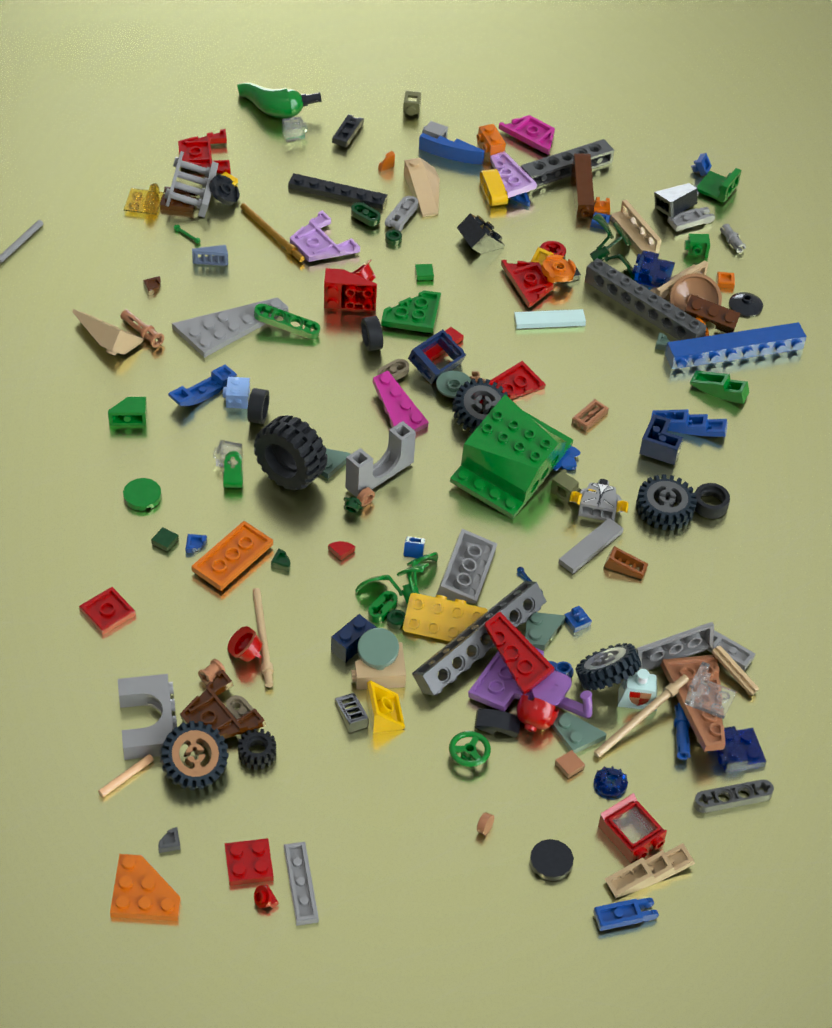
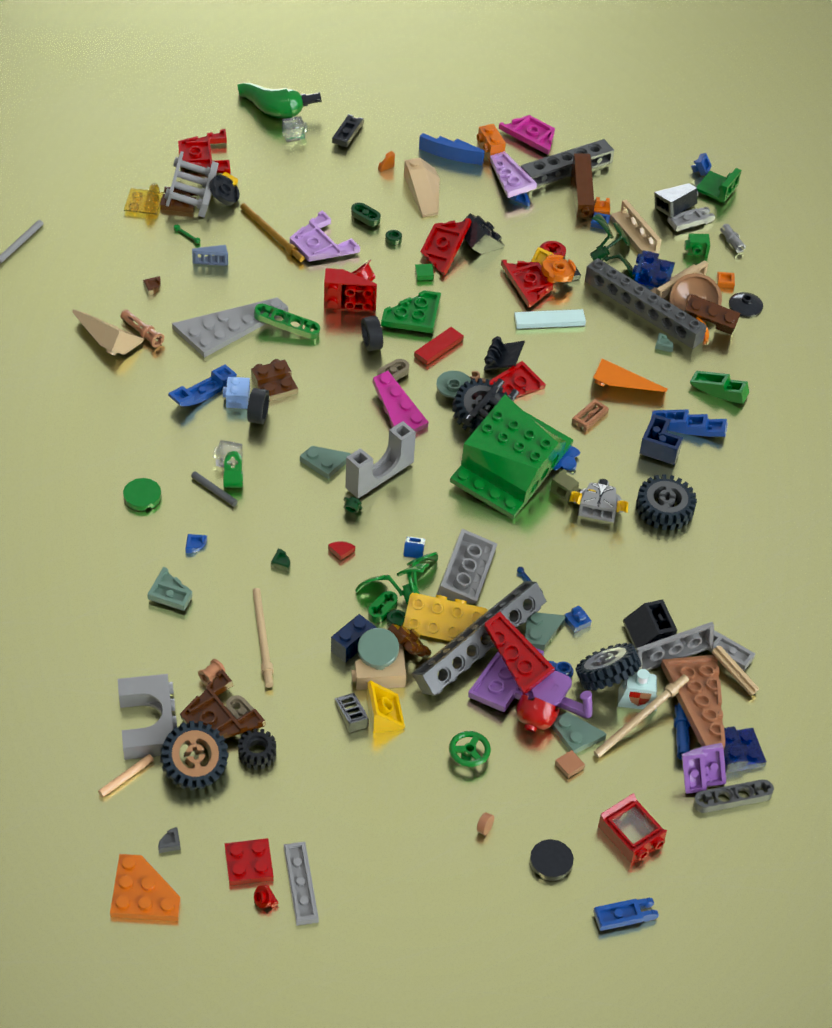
red tile [79,587,136,635] -> none
green slope [108,397,147,426] -> none
dark green tile [151,527,179,552] -> none
orange plate [191,521,273,591] -> none
red piece [227,626,263,662] -> none
black tyre [254,415,327,490] -> none
black plate [288,173,388,210] -> none
nougat tile [357,487,375,506] -> none
light grey plate [385,196,418,231] -> none
olive brick [403,91,421,115] -> none
dark blue window [408,329,466,384] -> none
light grey brick [422,121,448,139] -> none
black slope [474,709,520,737] -> none
yellow beam [480,169,508,207] -> none
light grey tile [558,518,624,574] -> none
clear blue gear [594,766,628,797] -> none
dark orange slope [604,546,648,579] -> none
tan slope [605,843,695,898] -> none
blue brick [665,322,807,369] -> none
clear bracket [685,662,737,719] -> none
black tyre [695,483,730,519] -> none
none -> sand green wing [147,567,193,611]
none -> dark grey bar [191,471,238,507]
none -> reddish brown plate [251,359,298,402]
none -> reddish brown plate [387,624,431,658]
none -> red wing [420,218,472,276]
none -> black piece [463,378,519,425]
none -> black hinge [484,336,525,371]
none -> orange wedge [592,358,668,392]
none -> black slope [623,599,677,648]
none -> medium lavender slope [682,743,726,794]

